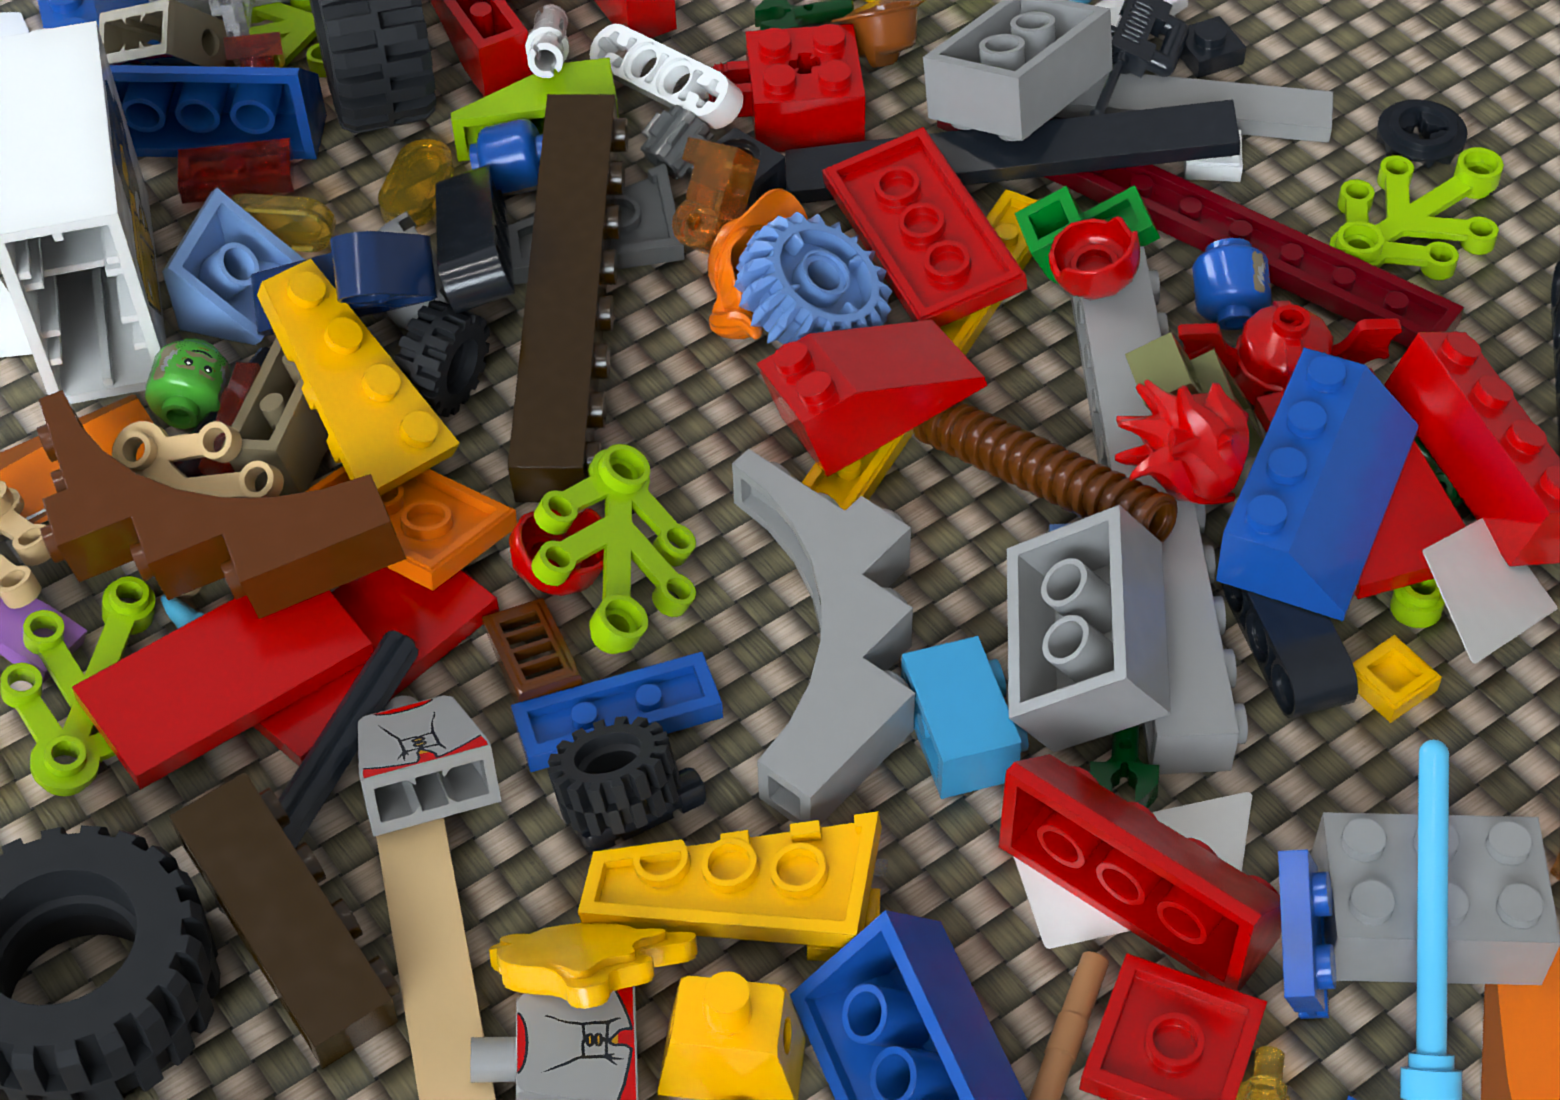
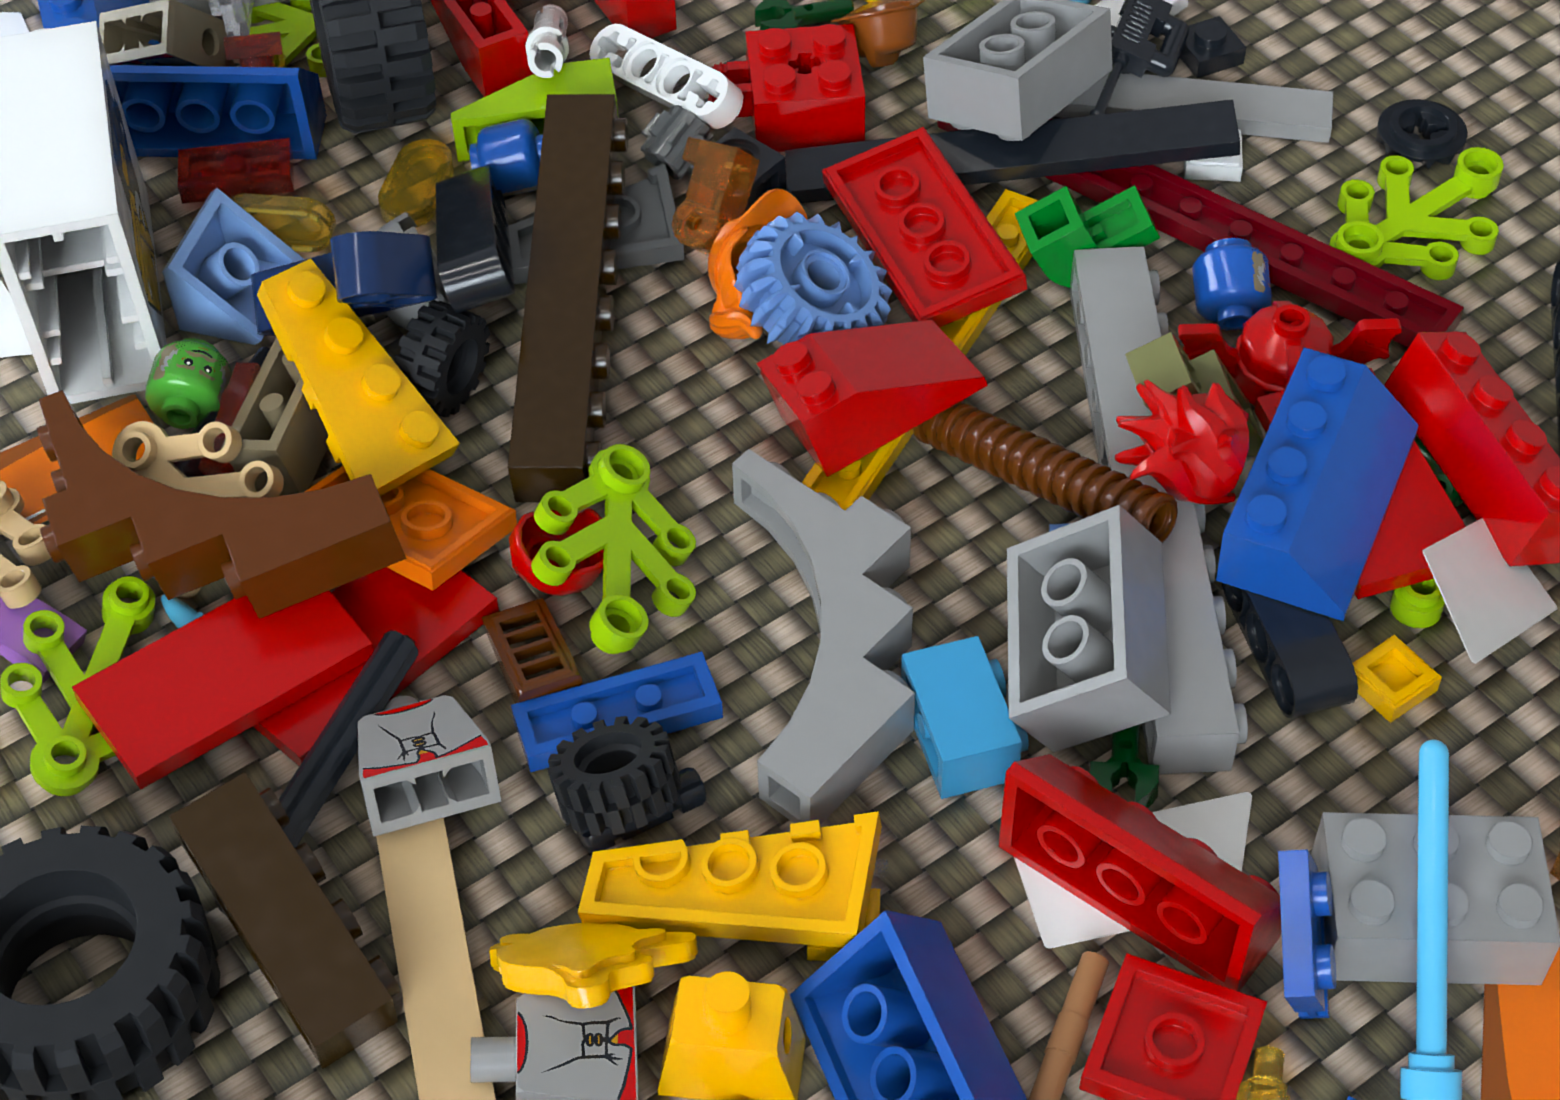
red hair [1048,216,1140,301] -> none

